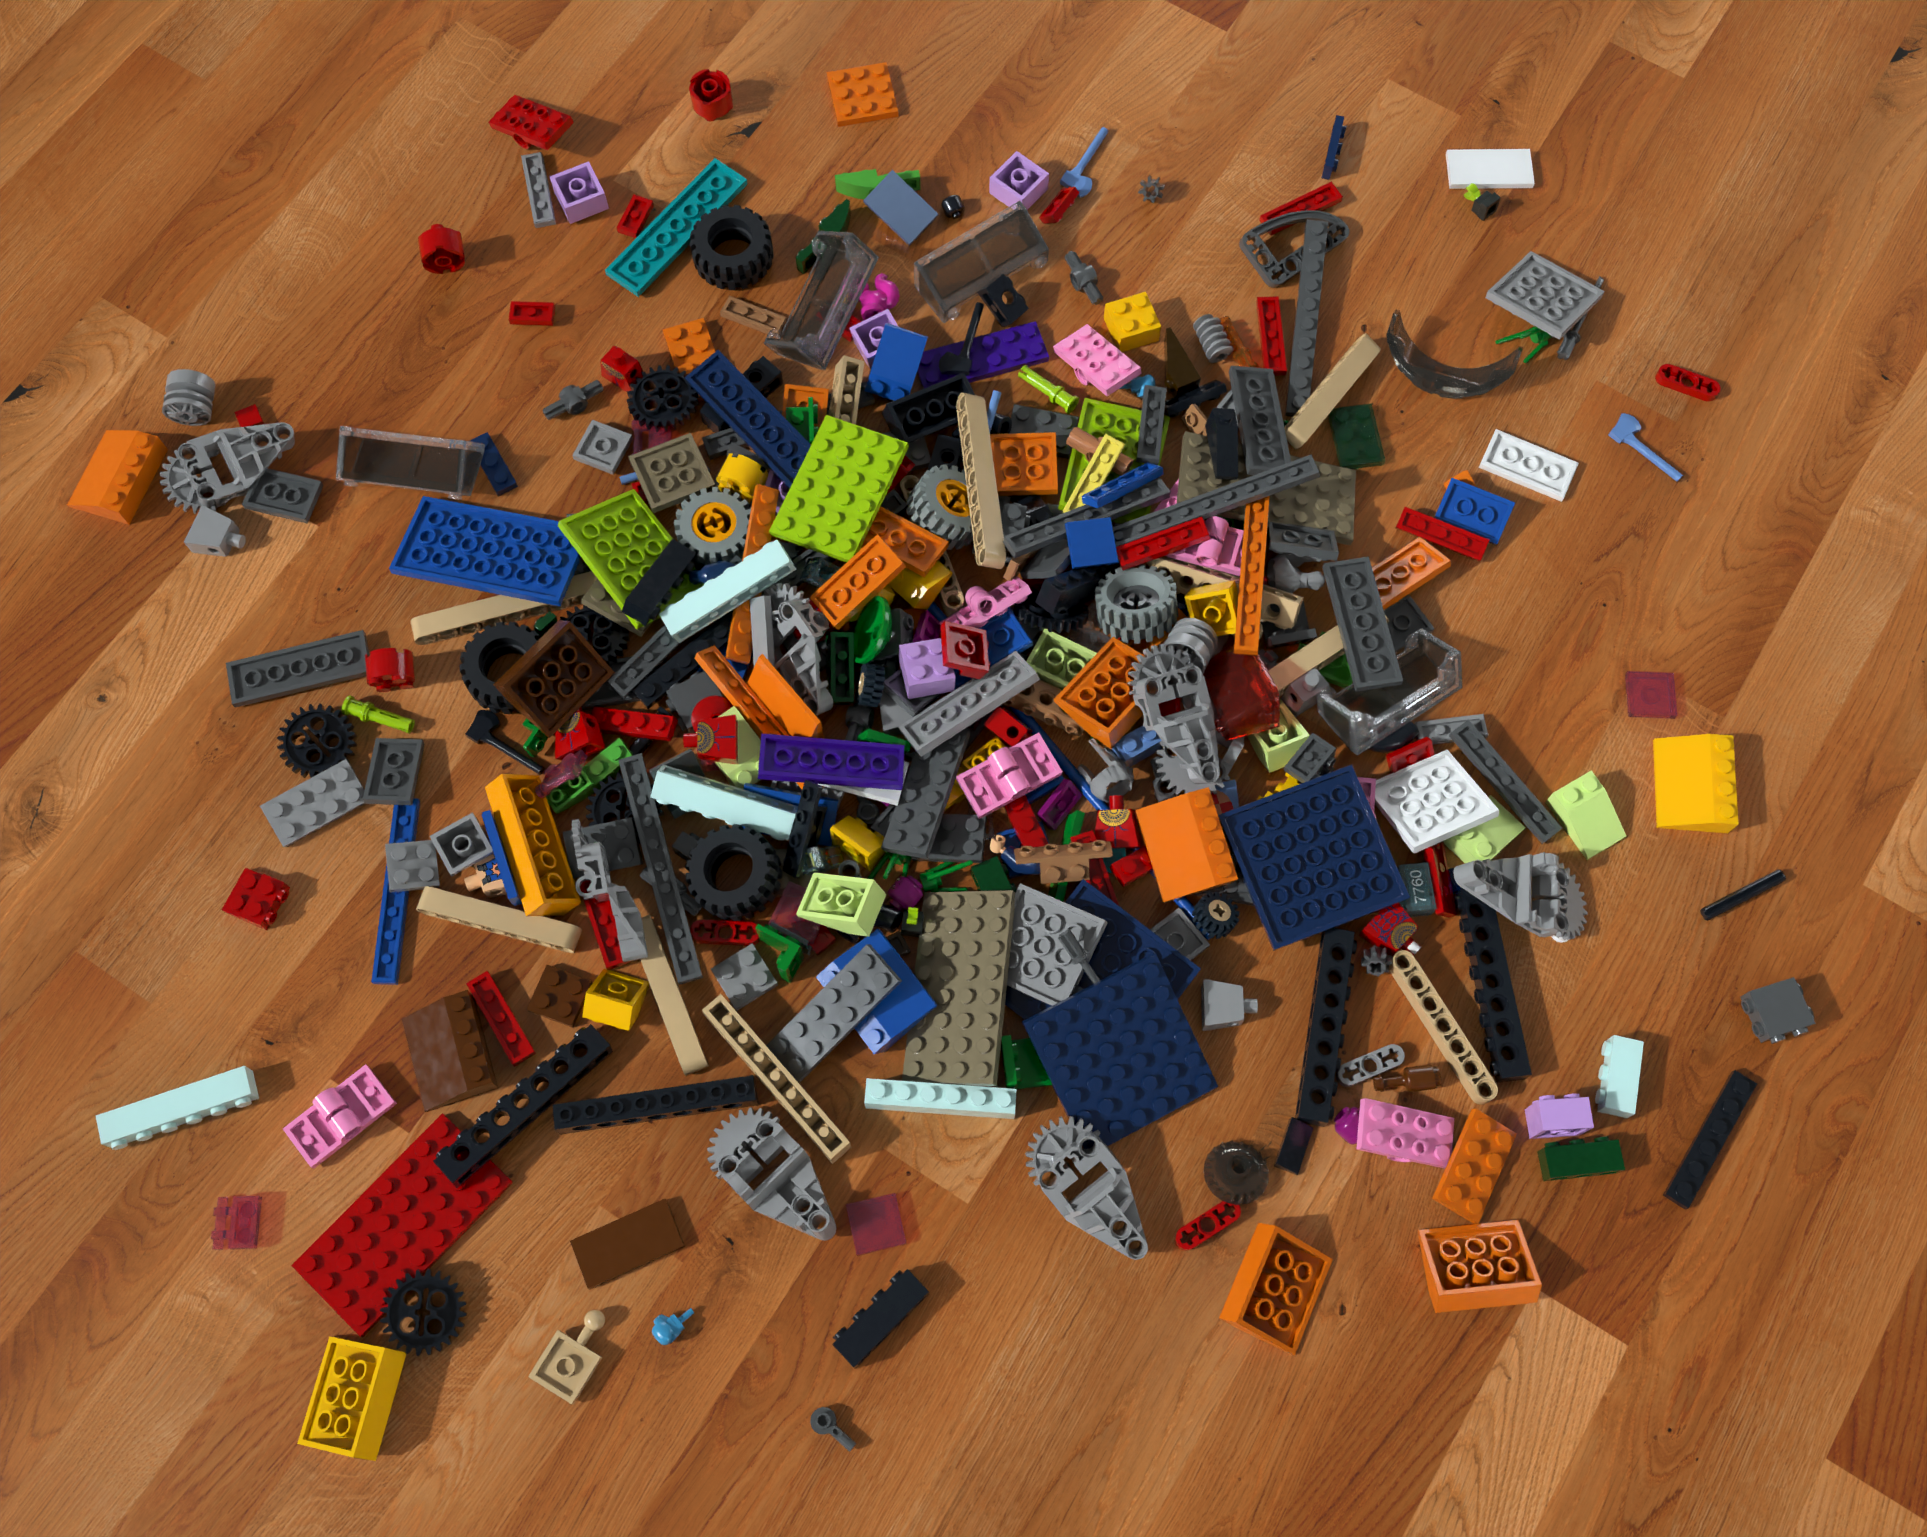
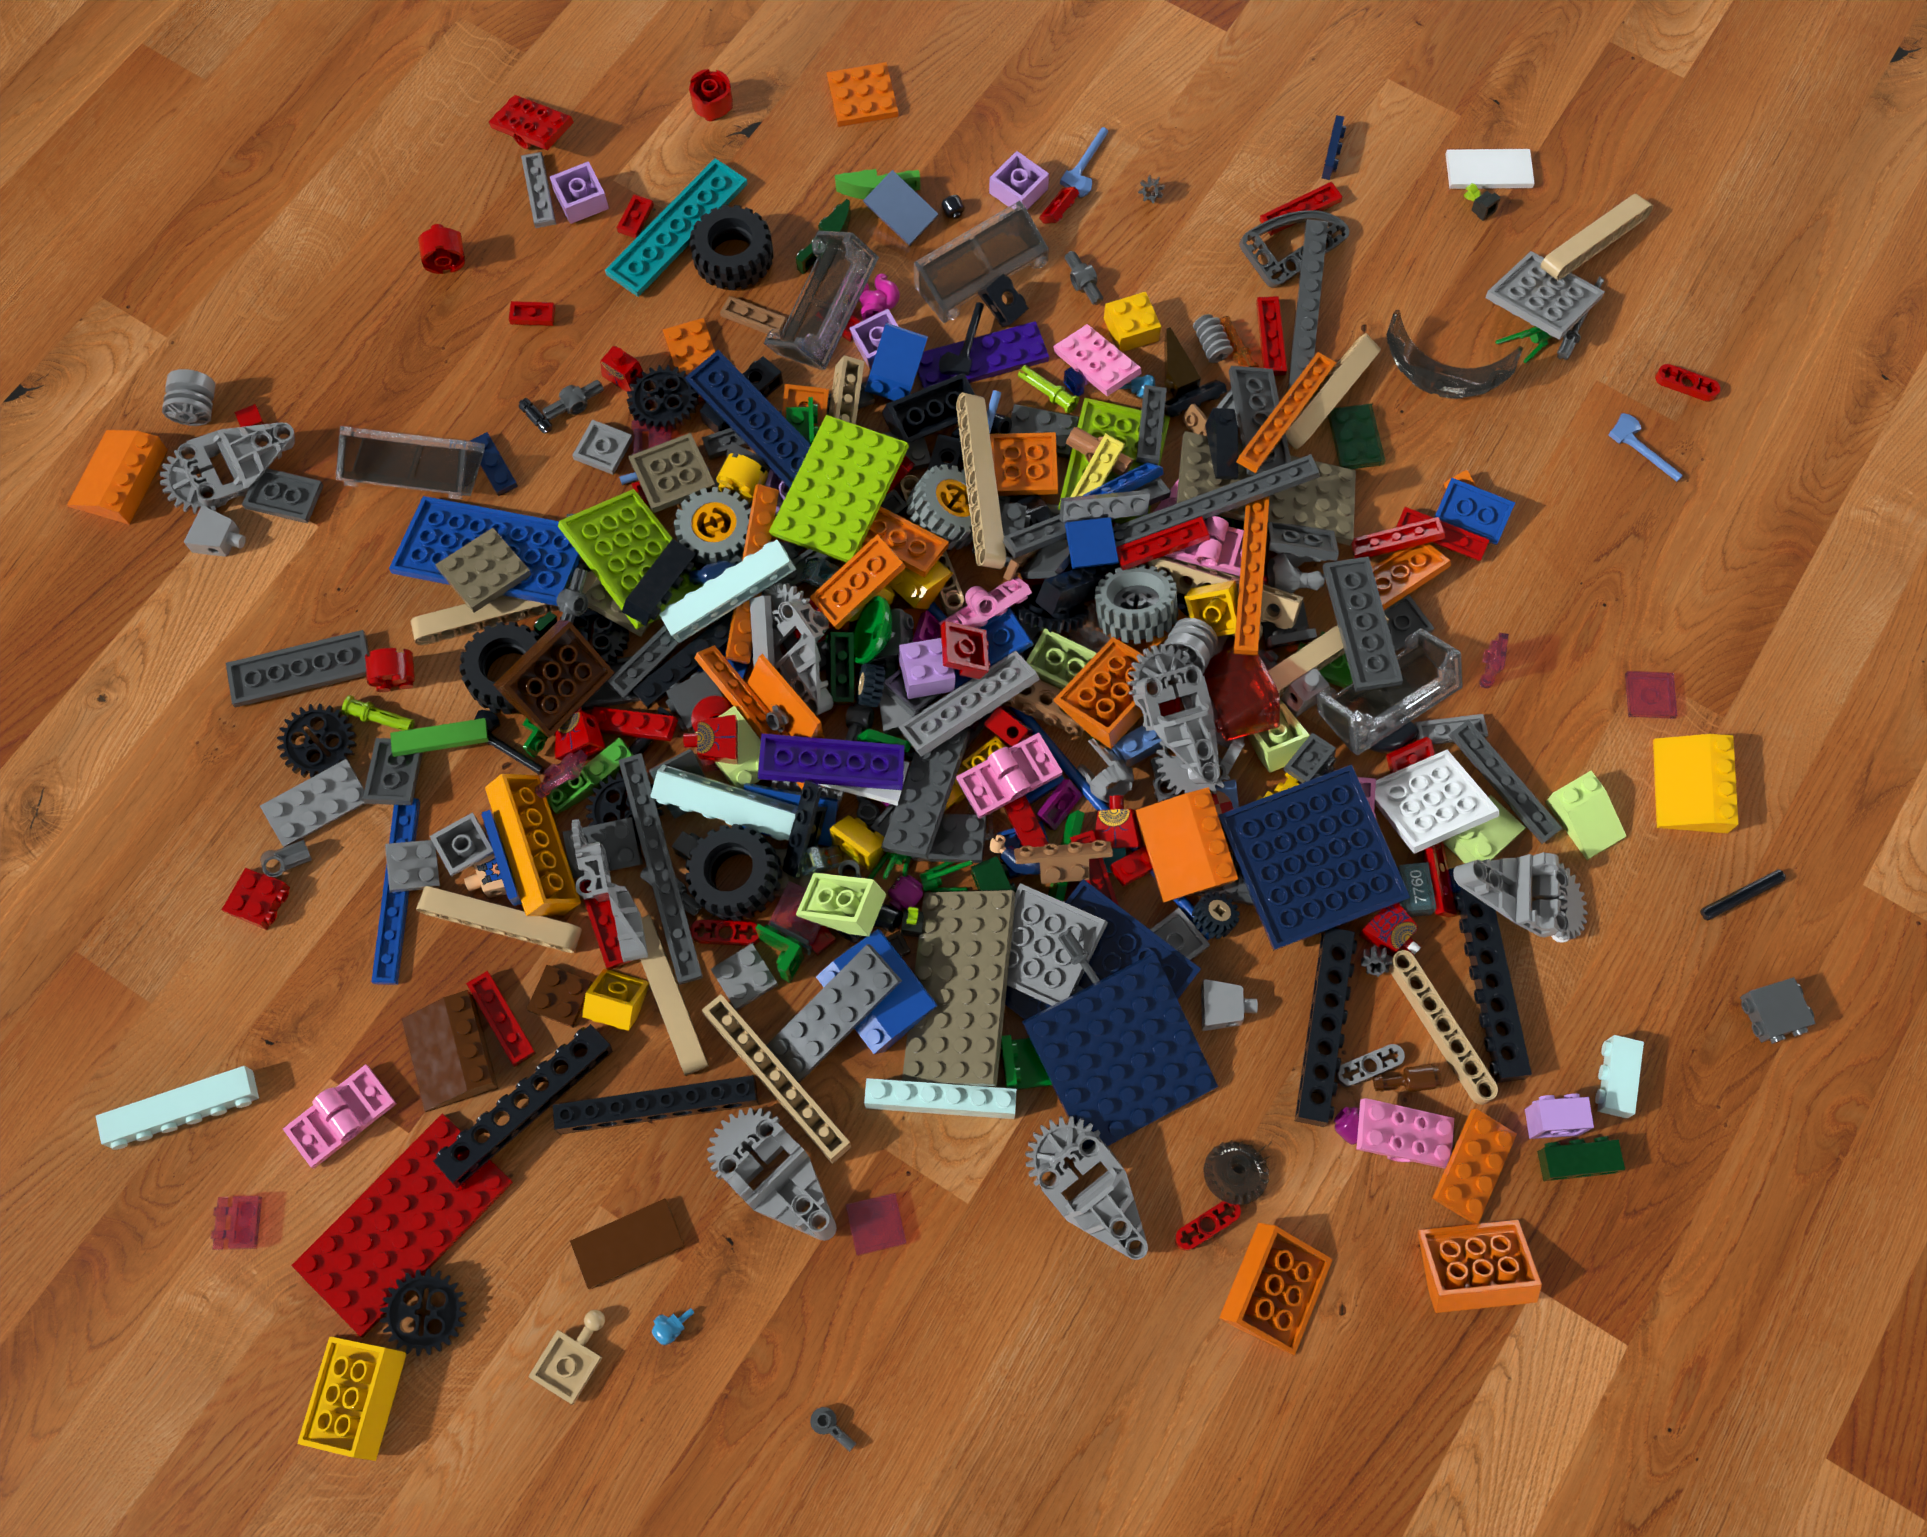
black brick [832,1269,929,1369] -> none
black slope [1274,1117,1313,1175] -> none
white tile [1479,429,1579,502] -> none
black plate [1663,1070,1757,1210] -> none
none -> dark grey piece [260,840,312,877]
none -> bright green tile [390,718,489,757]
none -> dark tan plate [435,528,532,613]
none -> black axle [519,398,553,434]
none -> dark grey axle [557,568,588,624]
none -> dark grey plate [766,705,789,732]
none -> dark grey plate [1059,490,1150,523]
none -> clear blue plate [1063,367,1085,397]
none -> orange plate [1236,352,1337,473]
none -> red plate [1350,517,1445,558]
none -> clear pink plate [1479,632,1509,689]
none -> tan beam [1540,194,1653,280]

